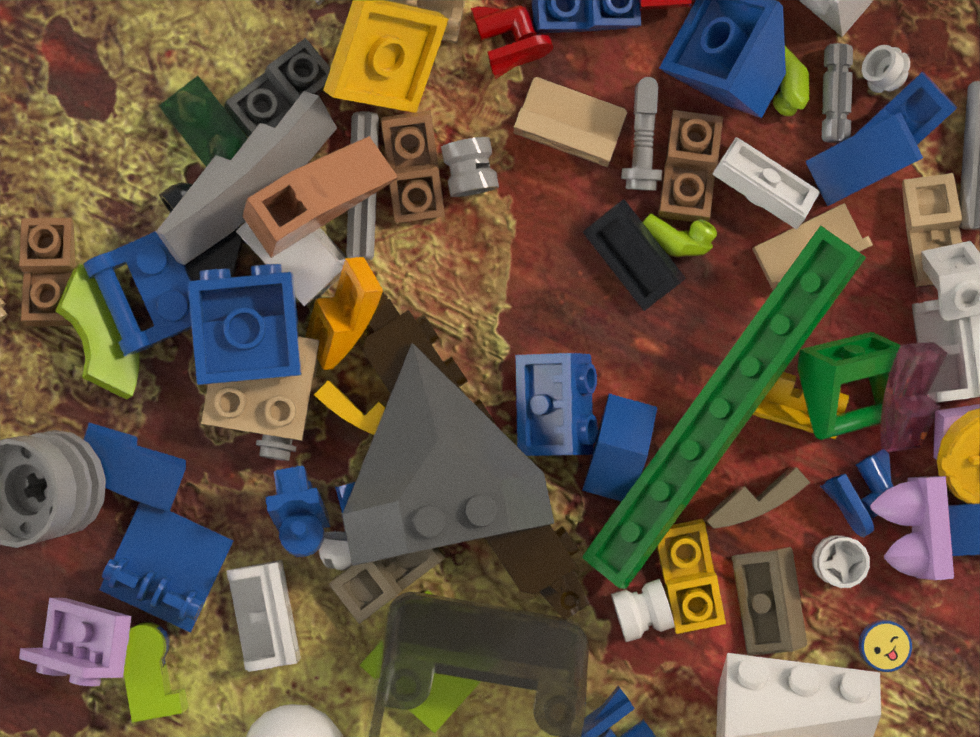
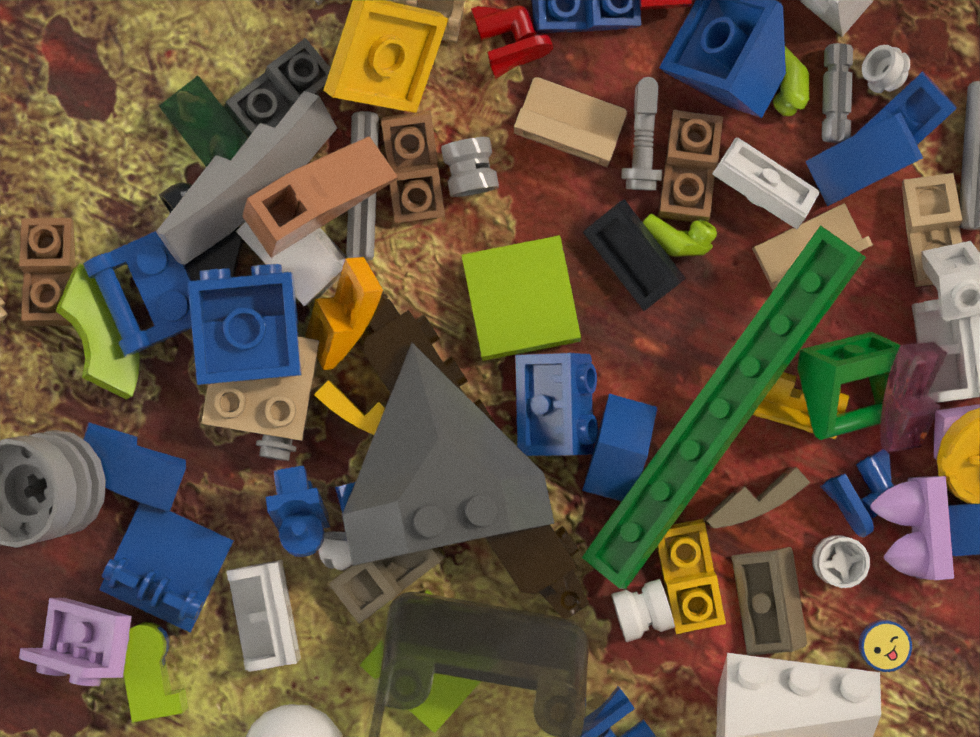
none -> lime slope [461,235,581,361]

